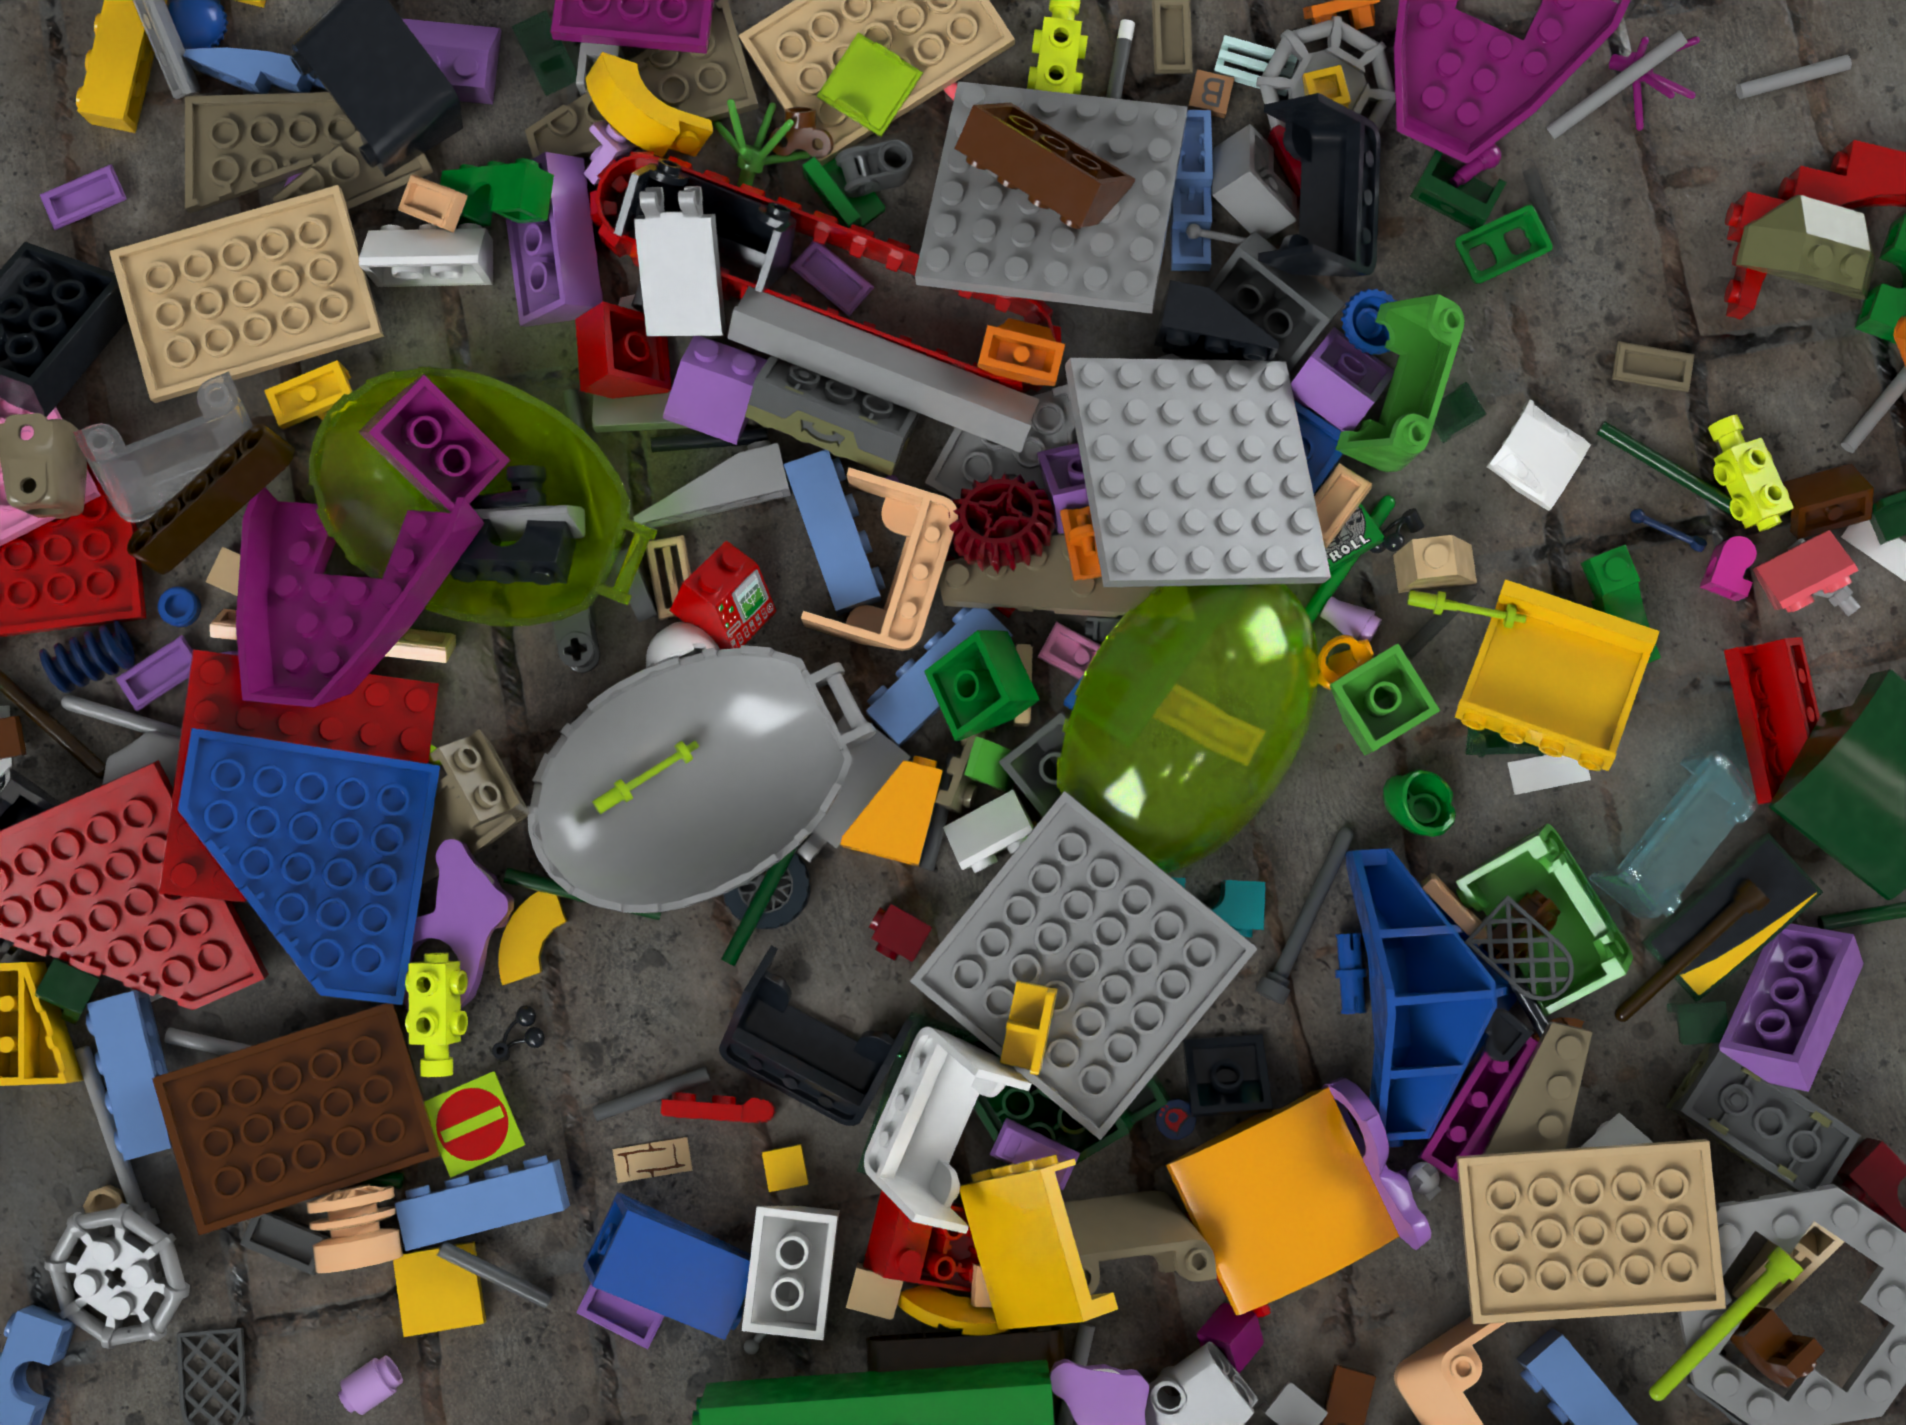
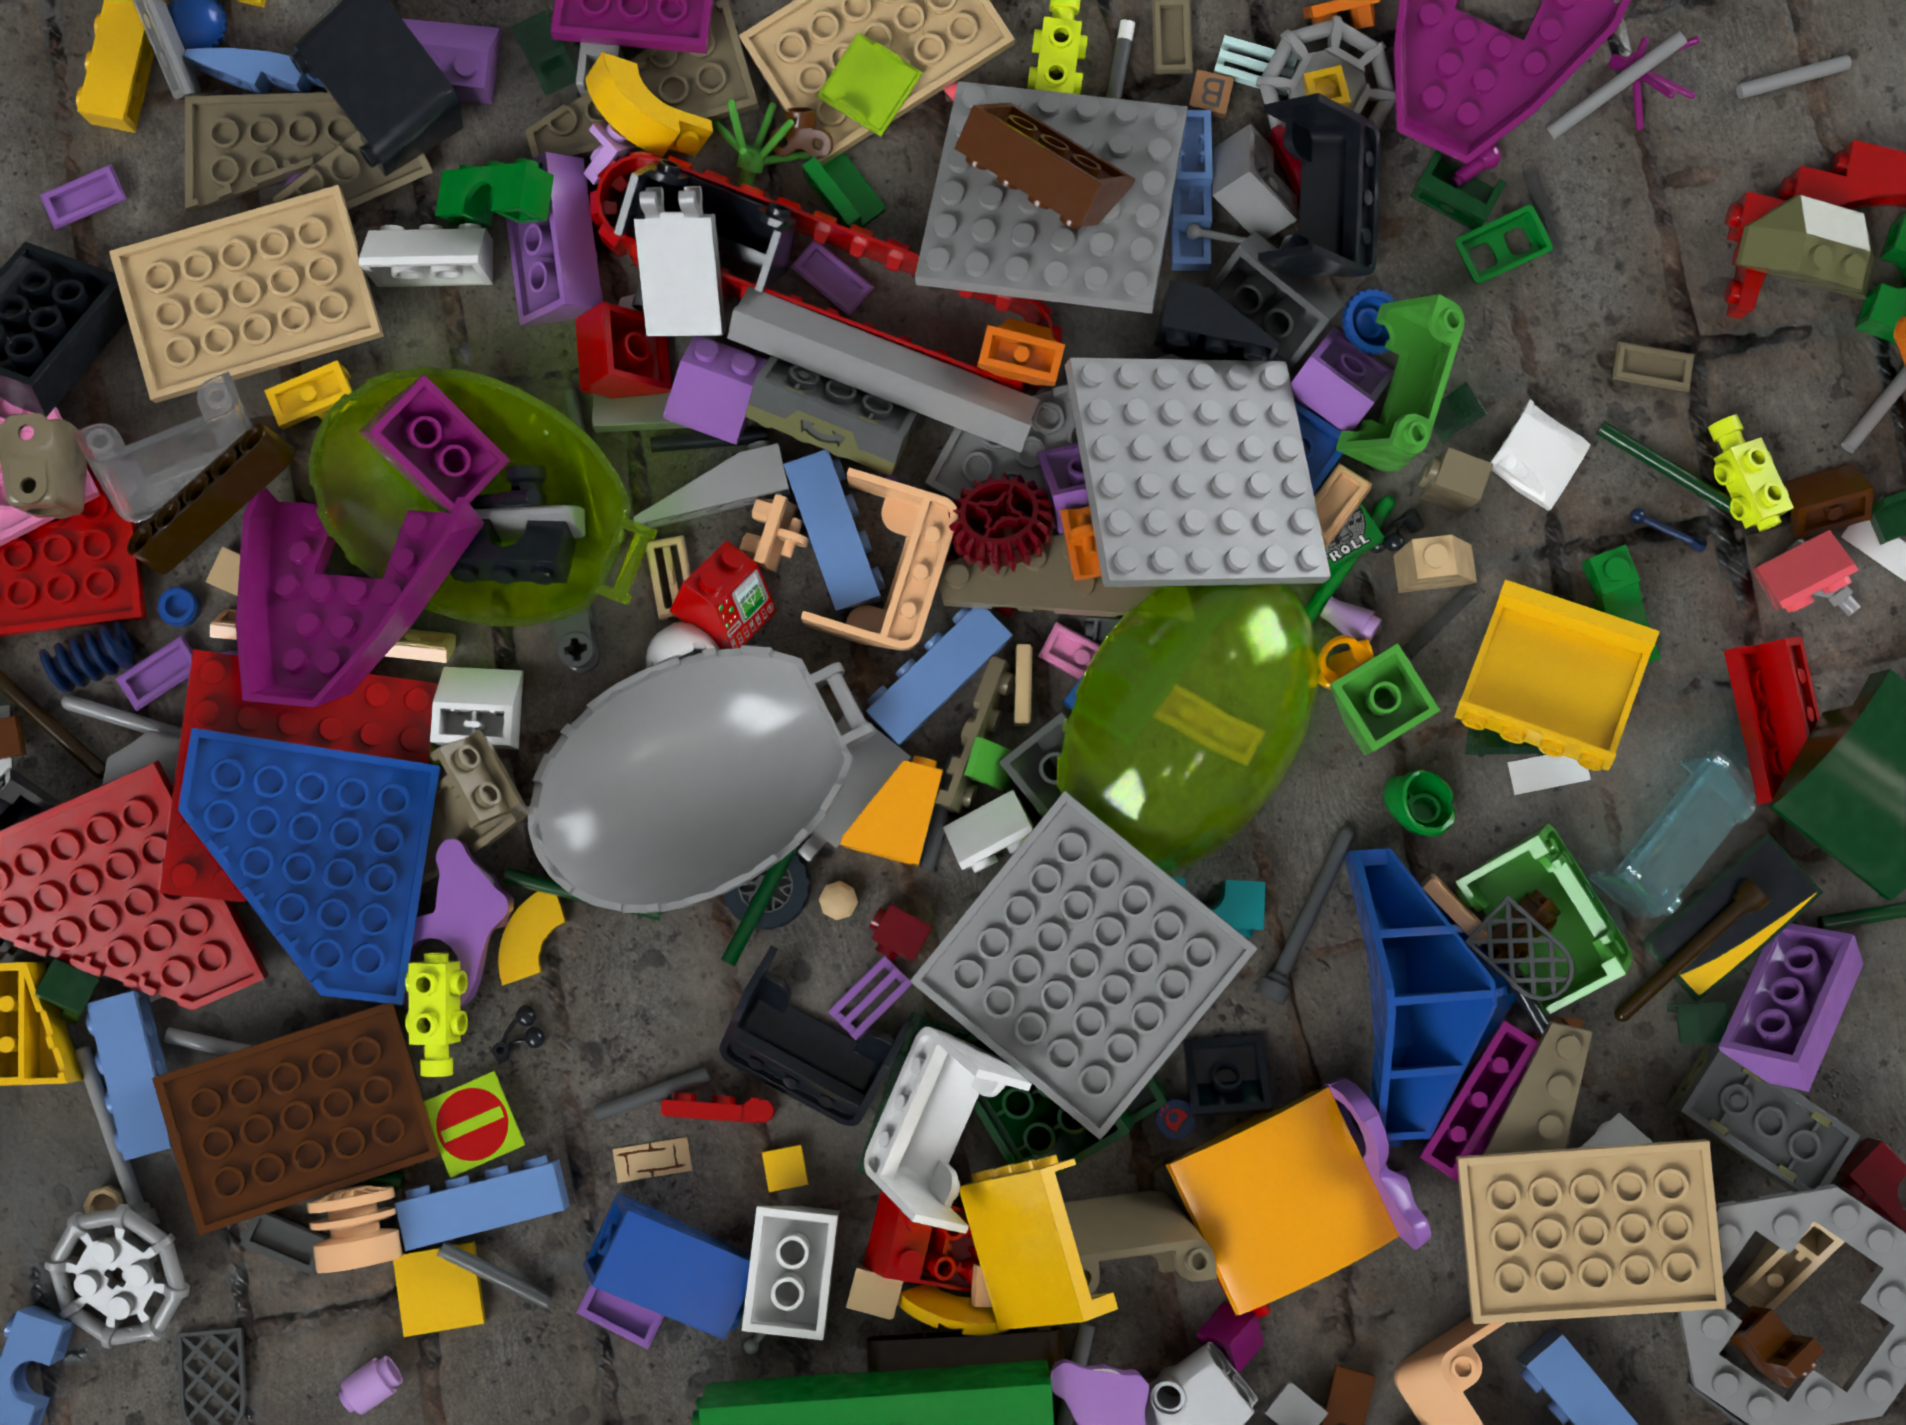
light nougat tile [398,174,468,233] -> none
lime piece [592,740,699,815] -> none
dark grey beam [612,547,658,622] -> none
dark grey piece [835,139,913,198] -> none
green slope [924,630,1040,741] -> none
medium lavender tile [990,1118,1080,1190] -> none
yellow panel [1000,980,1058,1075] -> none
blue pin [1335,933,1367,1014] -> none
lime piece [1407,590,1526,628] -> none
light grey arm [1407,1162,1441,1201] -> none
black tile [1484,1008,1534,1062] -> none
lime piece [1649,1246,1804,1401] -> none
dark pink leg [1700,536,1757,601] -> none
none -> white slope [430,667,524,749]
none -> light nougat hips [739,494,809,572]
none -> tan tile [819,881,859,920]
none -> medium lavender tile [828,956,912,1040]
none -> dark tan piece [1417,447,1493,515]

